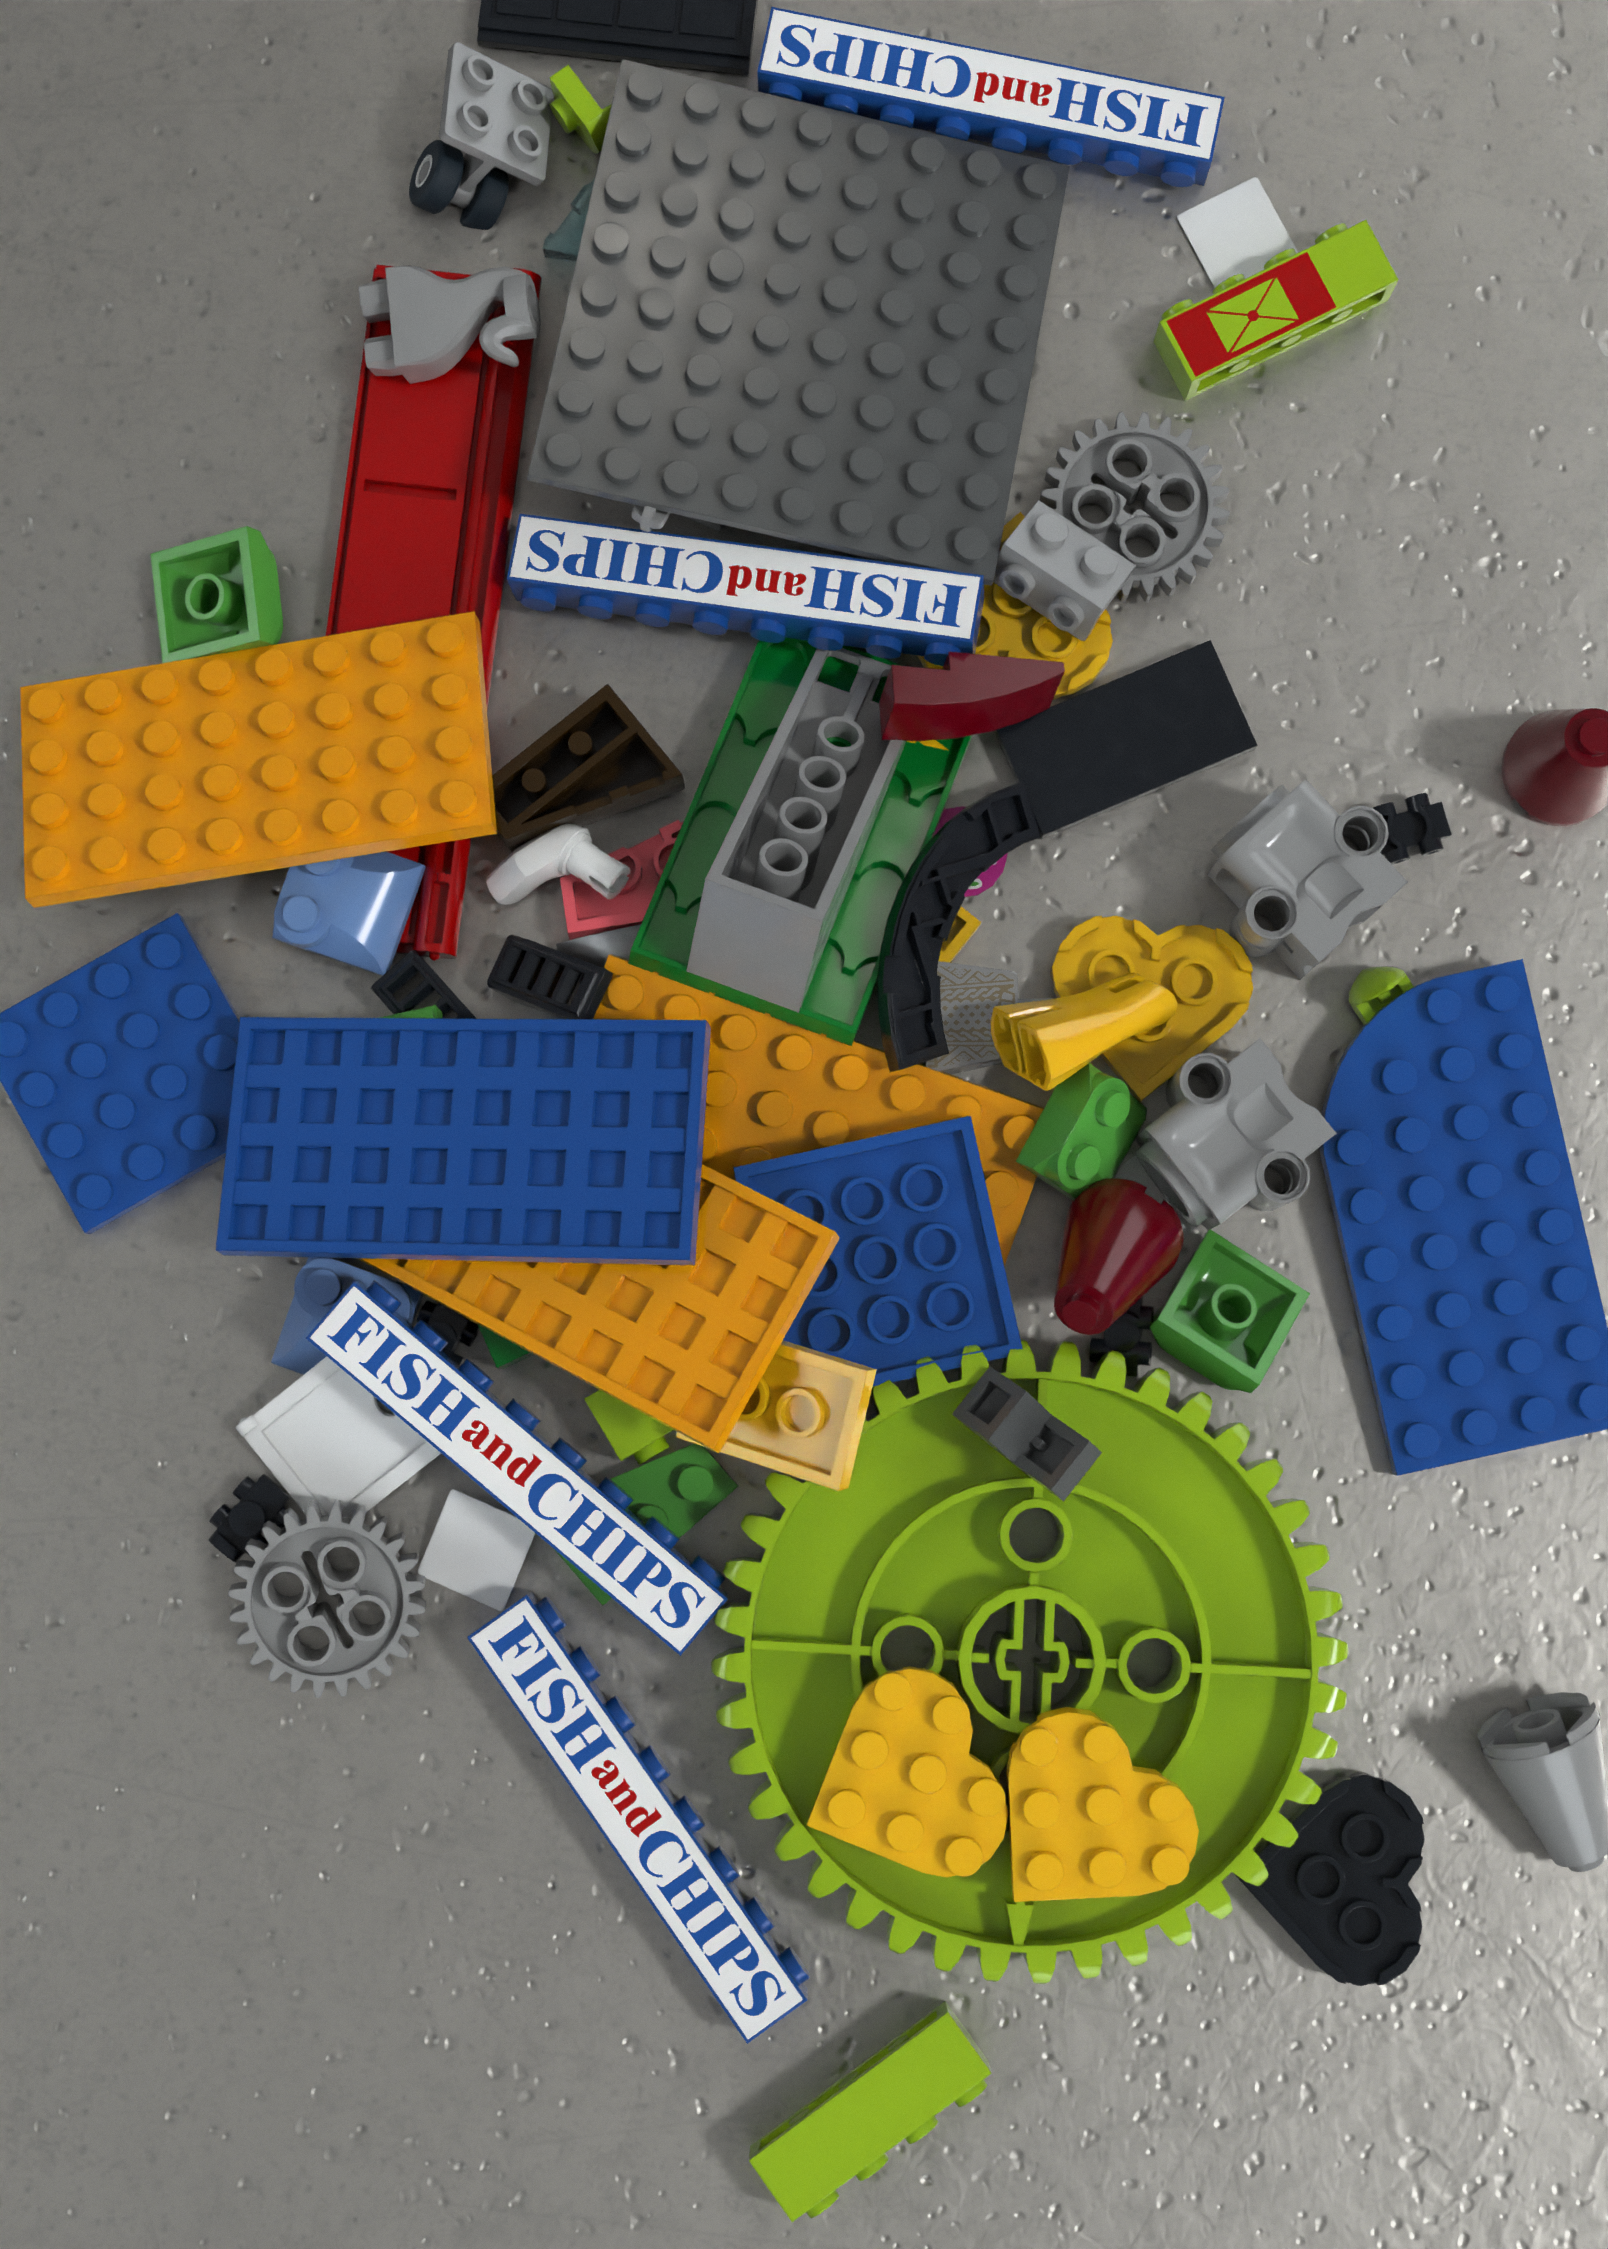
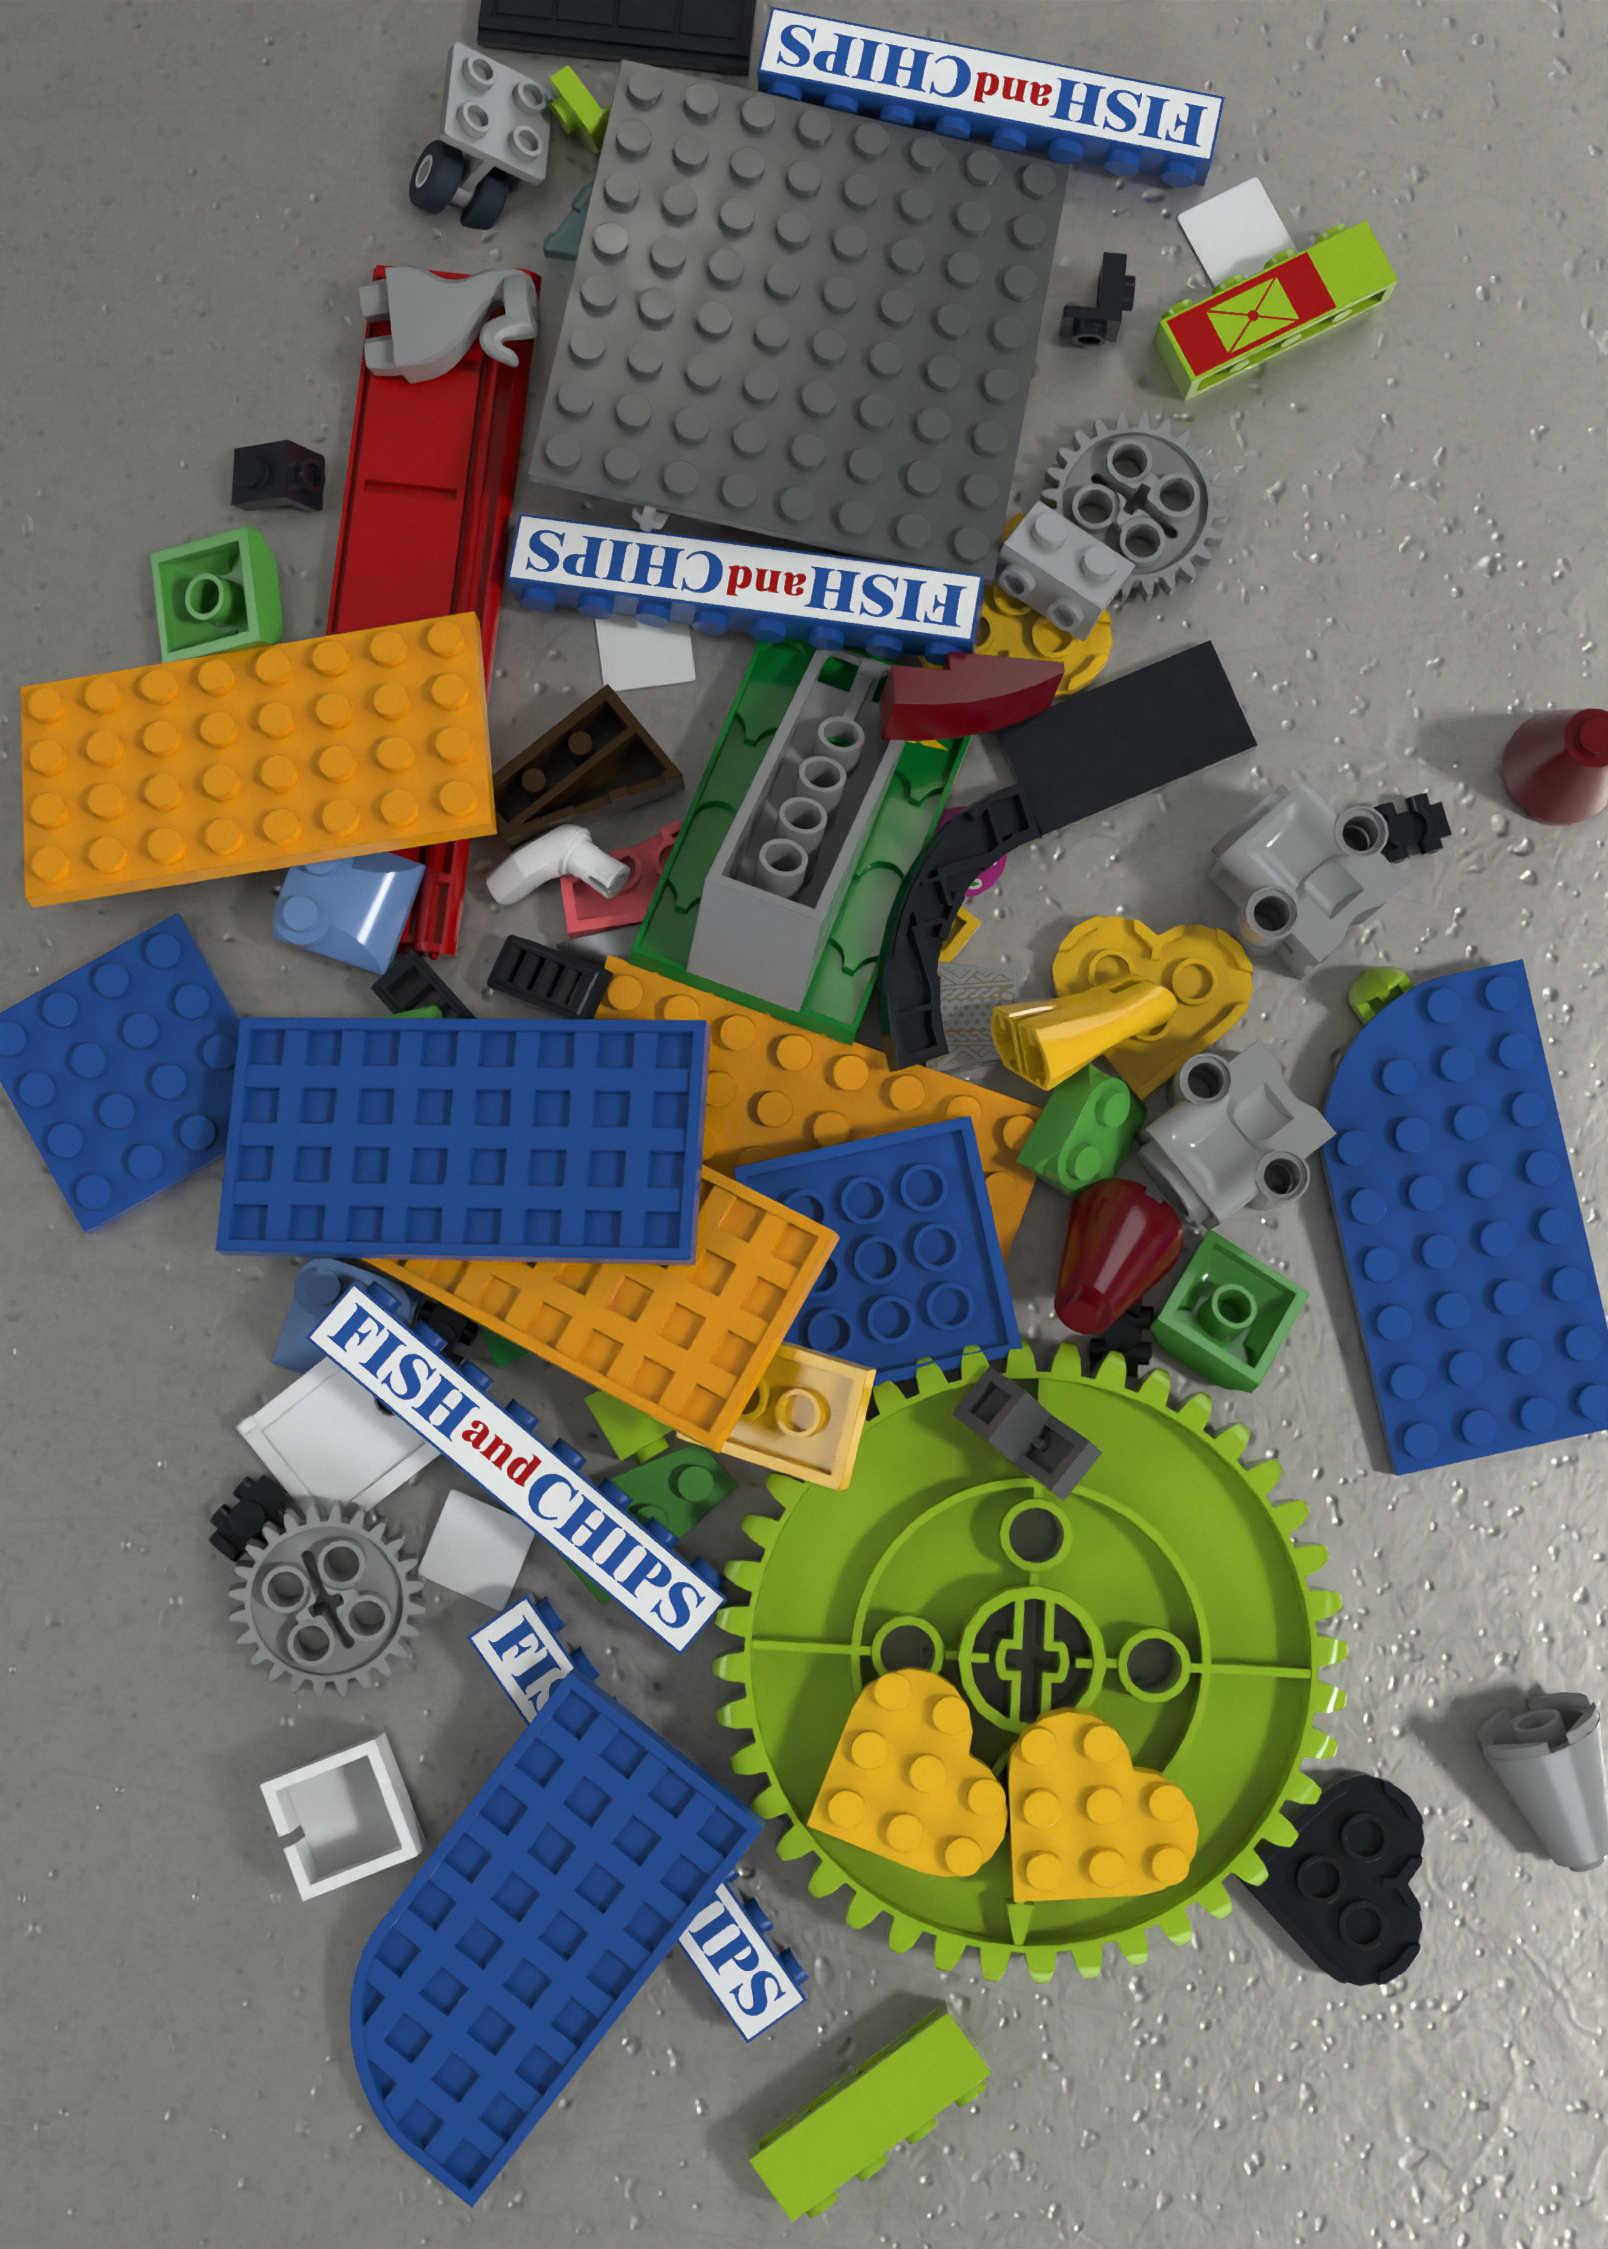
none -> black bracket [231,440,325,513]
none -> white piece [260,1732,428,1901]
none -> blue plate [350,1668,768,2208]
none -> white sticker [595,614,696,692]
none -> black bracket [1059,252,1136,347]

